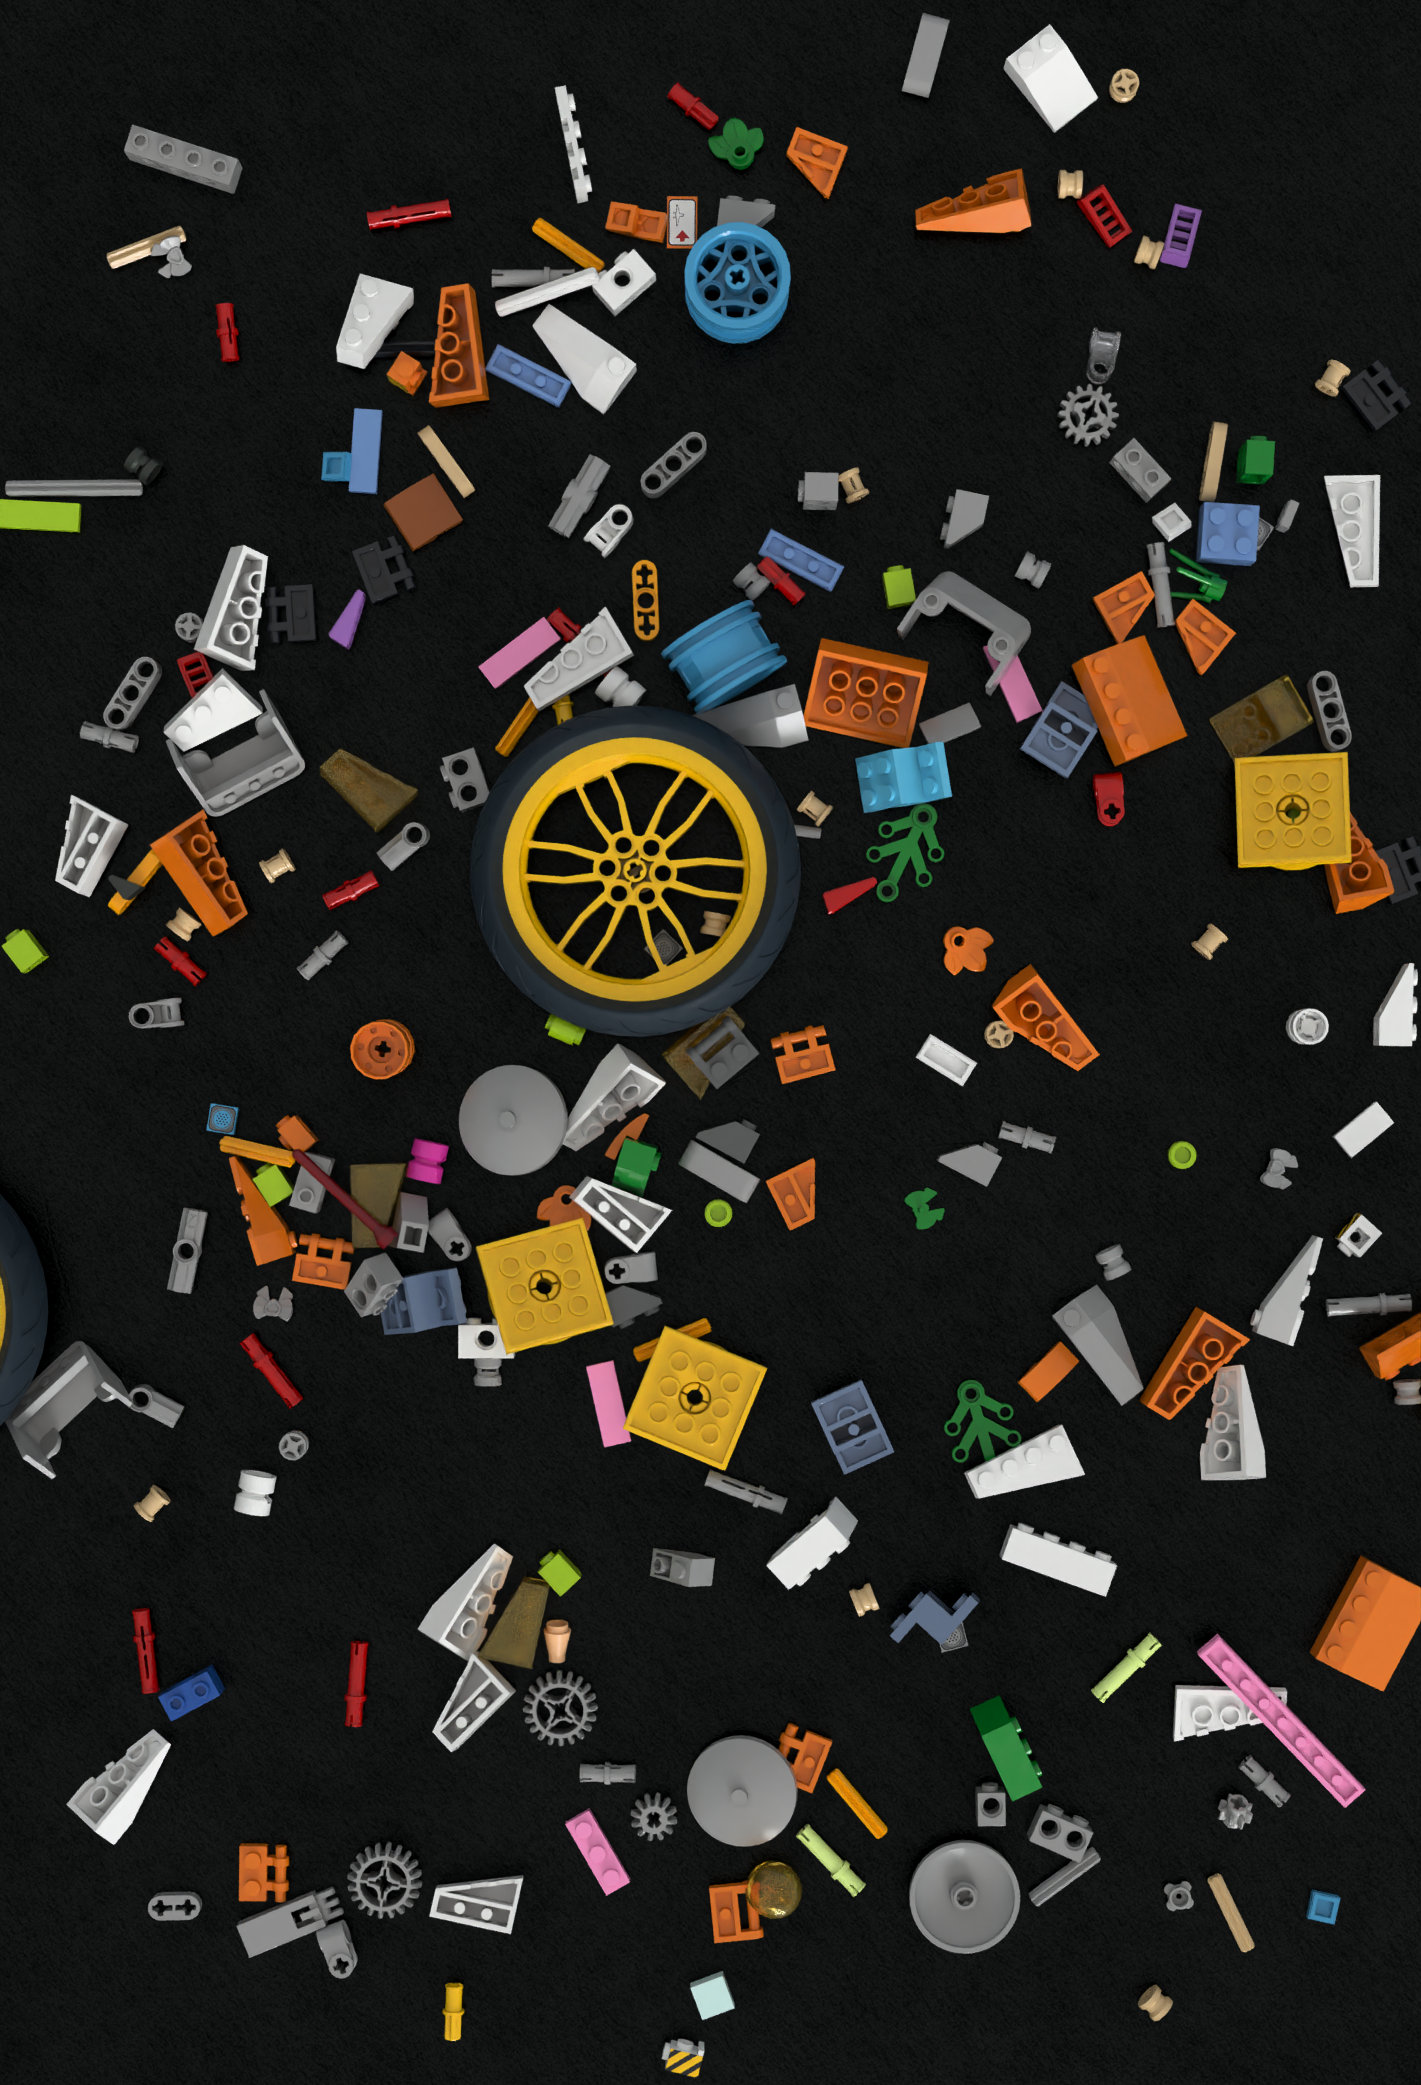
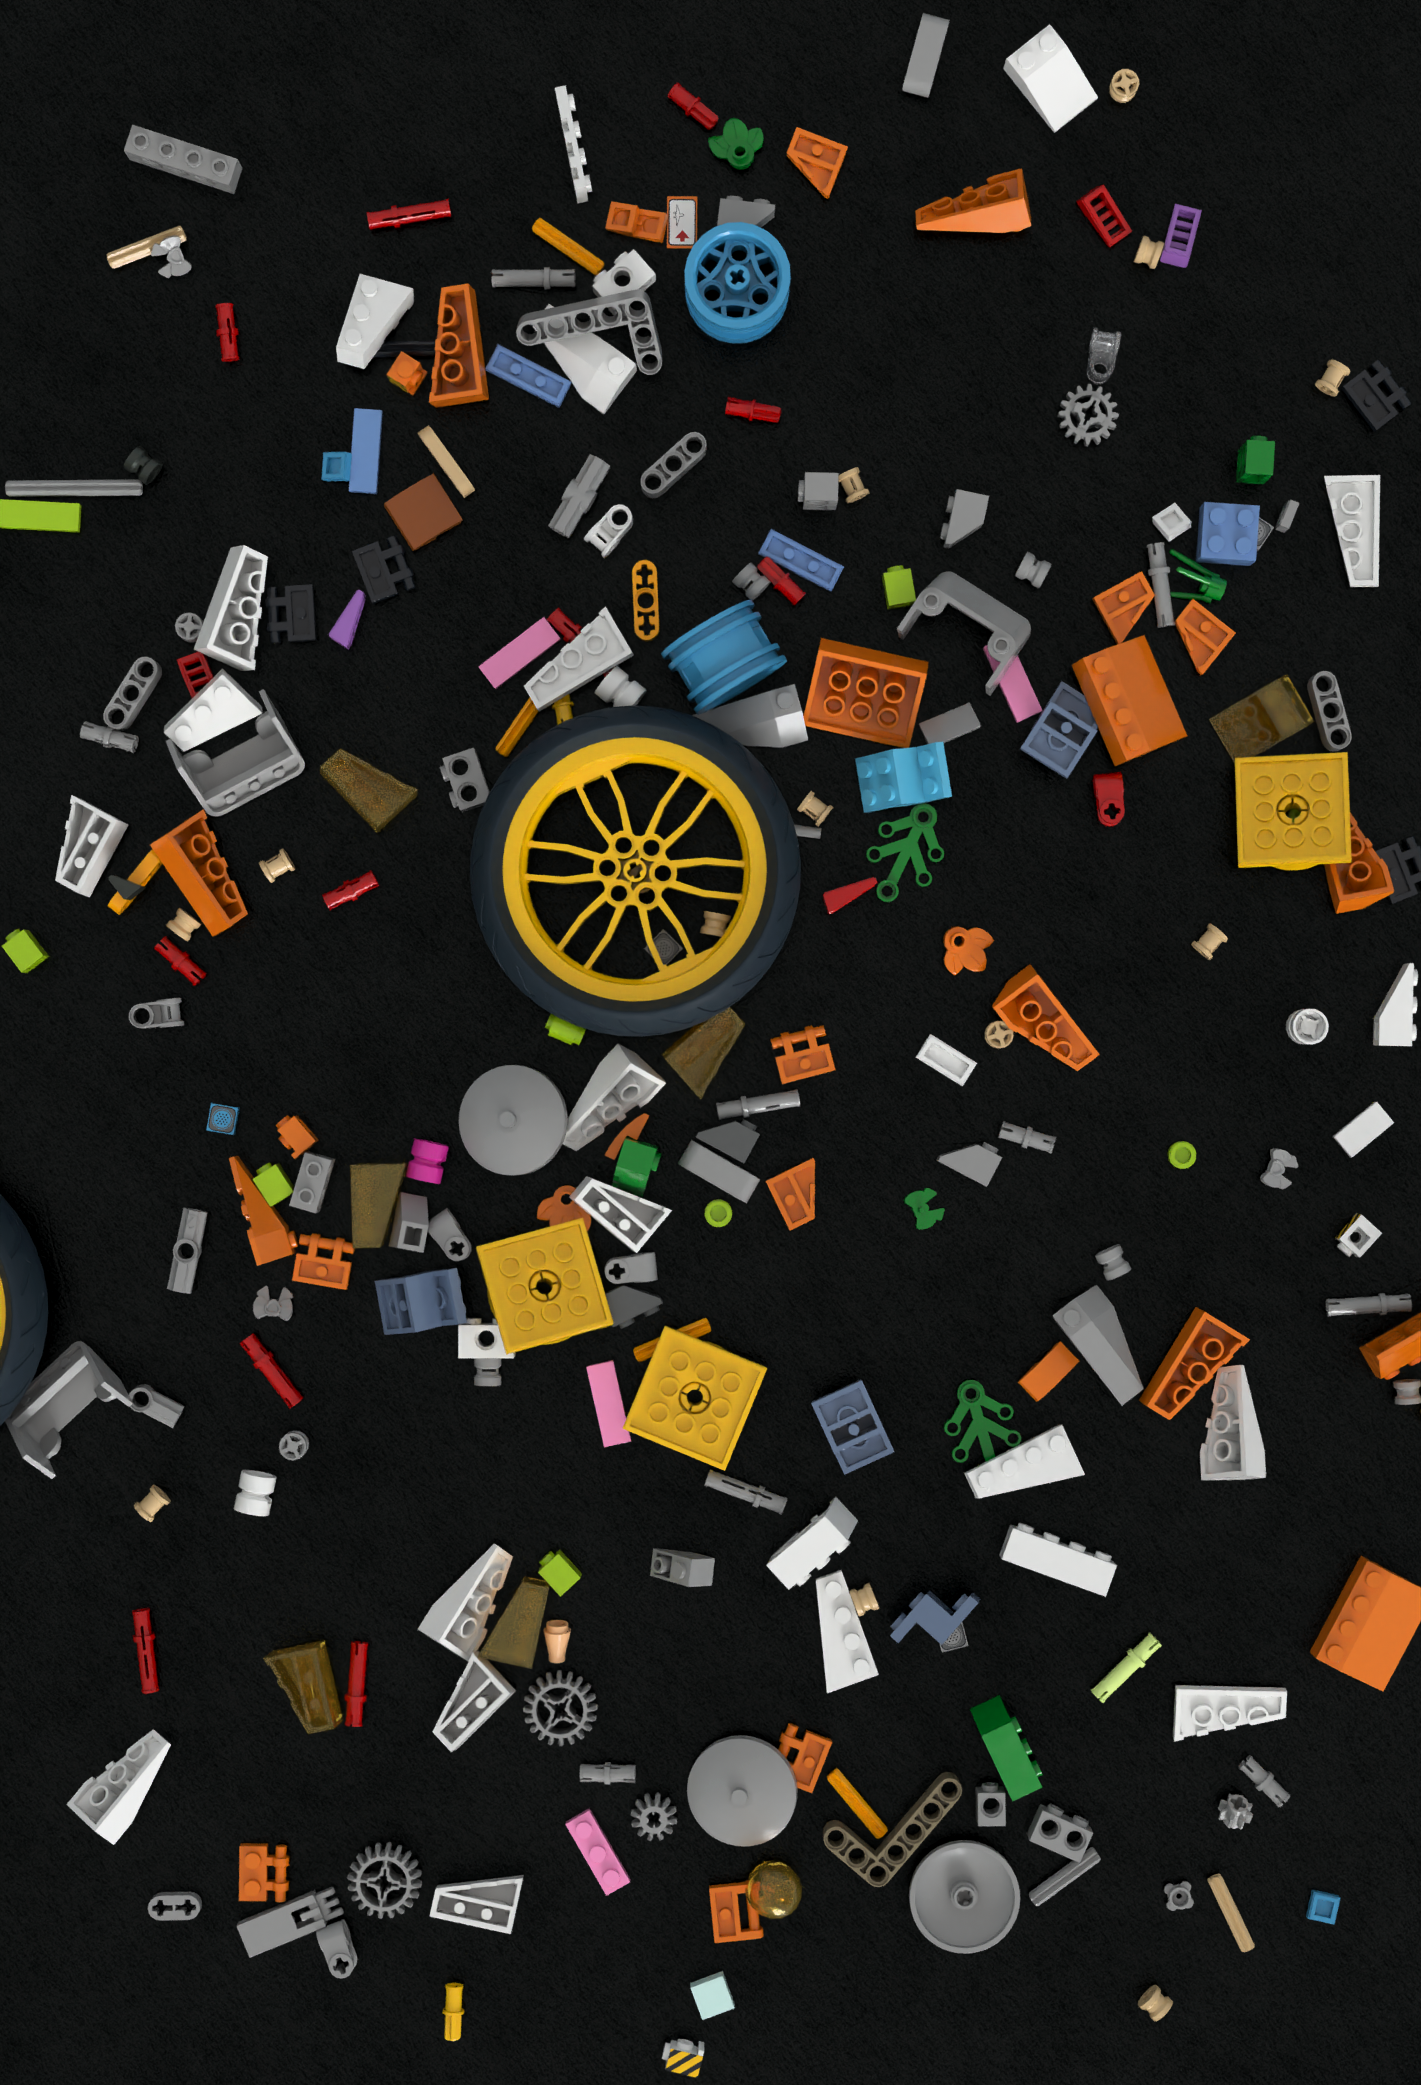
blue brick [158,1665,225,1721] -> none
light orange axle [219,1136,295,1167] -> none
dark red piece [292,1149,399,1250] -> none
light grey pin [297,930,349,981] -> none
light grey brick [344,1253,403,1317] -> none
orange wheel [350,1019,415,1079] -> none
light grey piece [377,822,430,871] -> none
white axle [495,267,599,317] -> none
dark grey plate [685,1015,759,1089] -> none
yellowish green pin [796,1824,866,1897] -> none
tan wheel [1058,170,1083,199] -> none
light grey brick [1110,438,1171,503] -> none
bright pink tile [1197,1634,1365,1807] -> none
tan beam [1199,421,1228,503] -> none
white wedge [1250,1235,1323,1346] -> none
none -> clear yellow wedge [263,1640,343,1734]
none -> light grey beam [516,290,662,375]
none -> light grey pin [716,1089,800,1120]
none -> red axle [725,397,781,423]
none -> white wing [816,1570,879,1693]
none -> dark tan beam [823,1772,962,1887]

